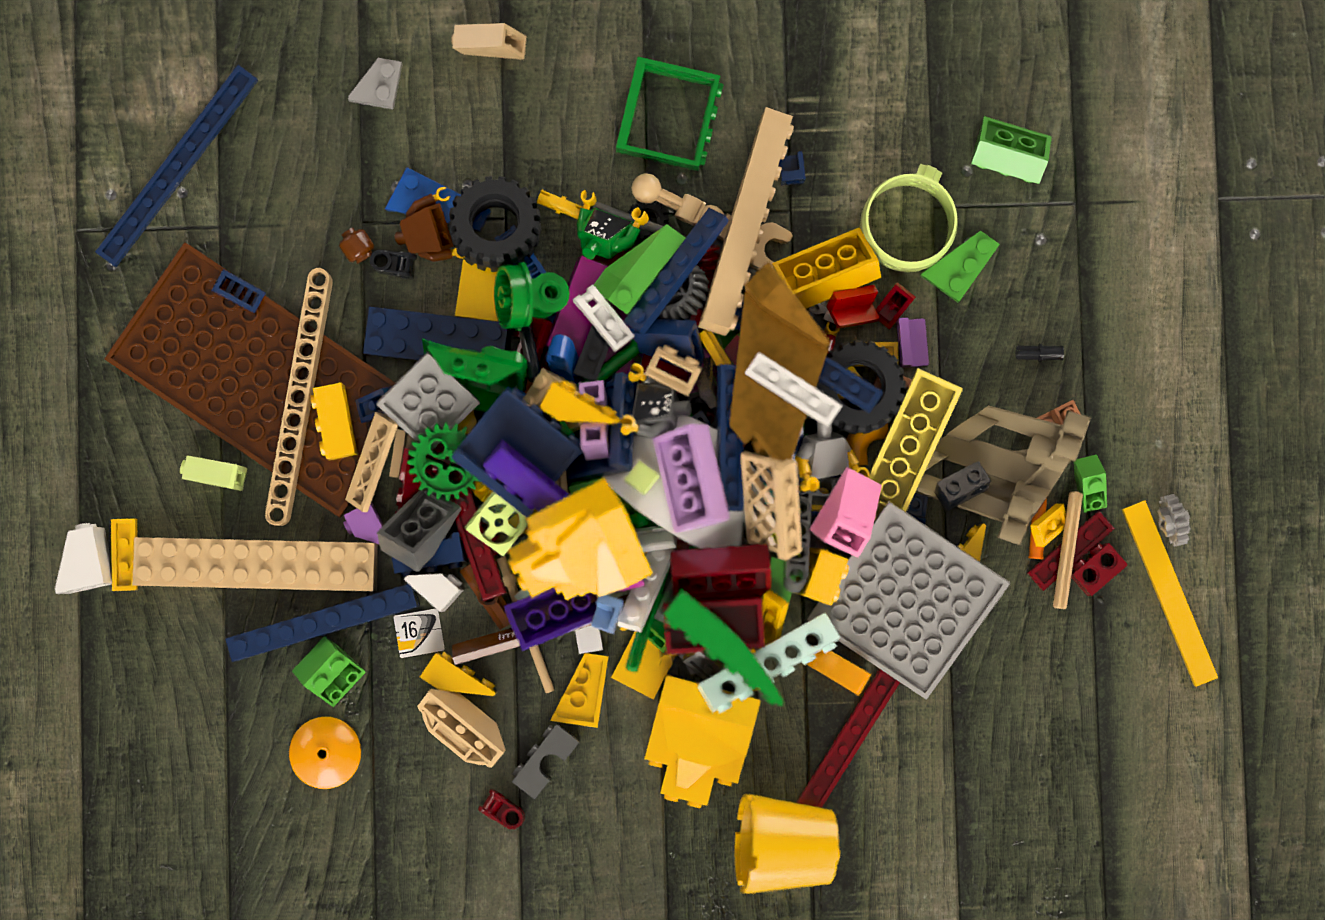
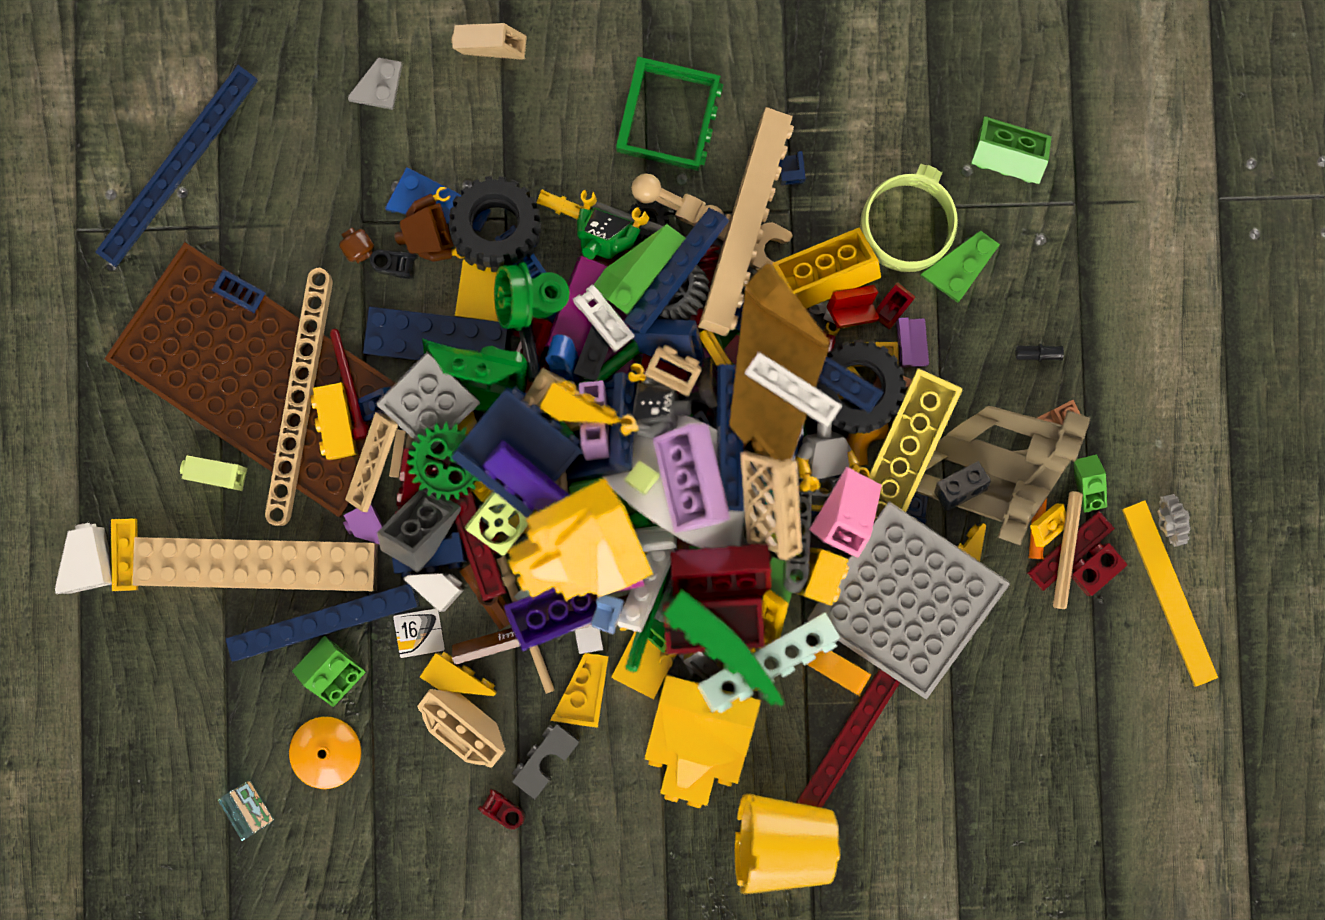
none -> panel [218,781,274,841]
none -> dark red piece [330,329,370,440]

